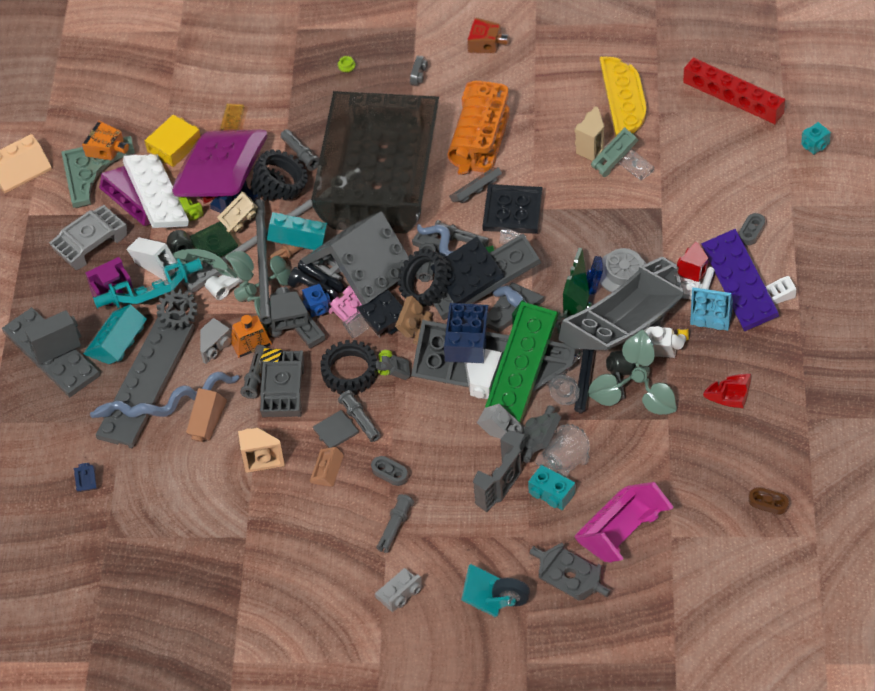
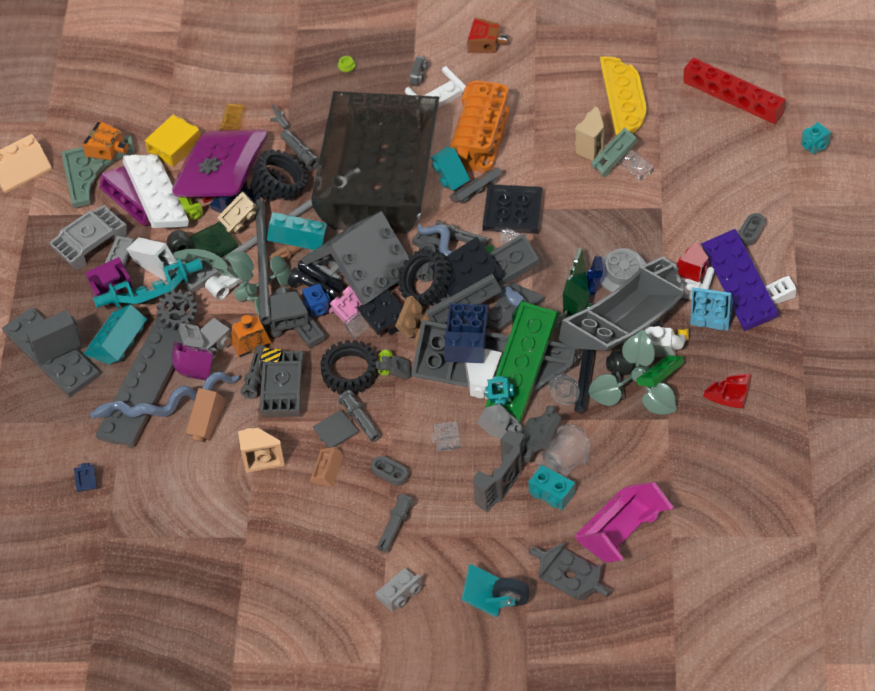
reddish brown plate [748,487,789,515] -> none
none -> light grey plate [105,236,135,267]
none -> magenta brick [172,342,213,381]
none -> light grey plate [179,323,204,348]
none -> dark grey plant [199,157,221,175]
none -> dark grey bar [270,104,290,130]
none -> white plate [405,67,466,114]
none -> dark grey plate [426,274,502,324]
none -> teal brick [430,146,470,191]
none -> clear brick [431,421,461,451]
none -> teal brick [485,376,514,406]
none -> green tile [636,355,684,387]

